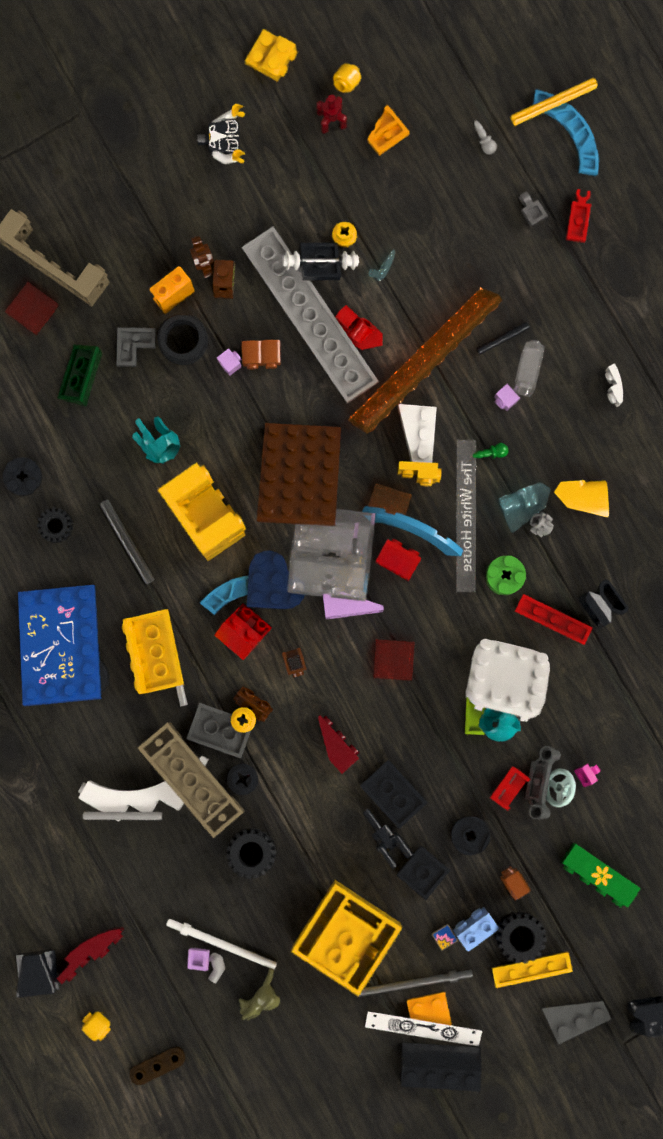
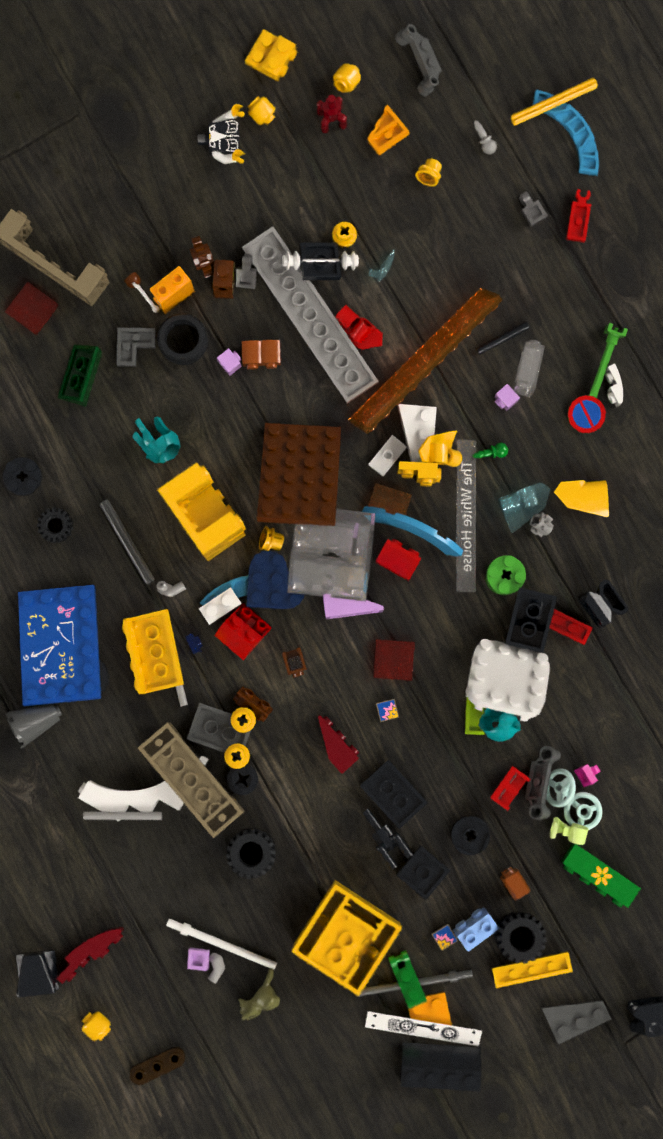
none -> dark grey cone [5,704,62,748]
none -> hinge [124,272,160,313]
none -> light grey arm [156,581,186,597]
none -> clear blue plate [186,634,203,655]
none -> white plate [199,587,242,625]
none -> yellow piece [225,744,250,769]
none -> flat silver plate [236,253,257,289]
none -> yellow head [248,97,275,125]
none -> yellow piece [259,526,284,551]
none -> white plate [368,435,407,477]
none -> tile [376,699,399,722]
none -> green plate [388,950,427,1010]
none -> dark grey plate [395,24,442,96]
none -> yellow piece [416,159,442,187]
none -> yellow panel [418,430,462,467]
none -> black slope [505,587,557,653]
none -> yellowish green leg [549,817,588,845]
none -> light aqua piece [564,792,602,830]
none -> piece [567,323,628,433]

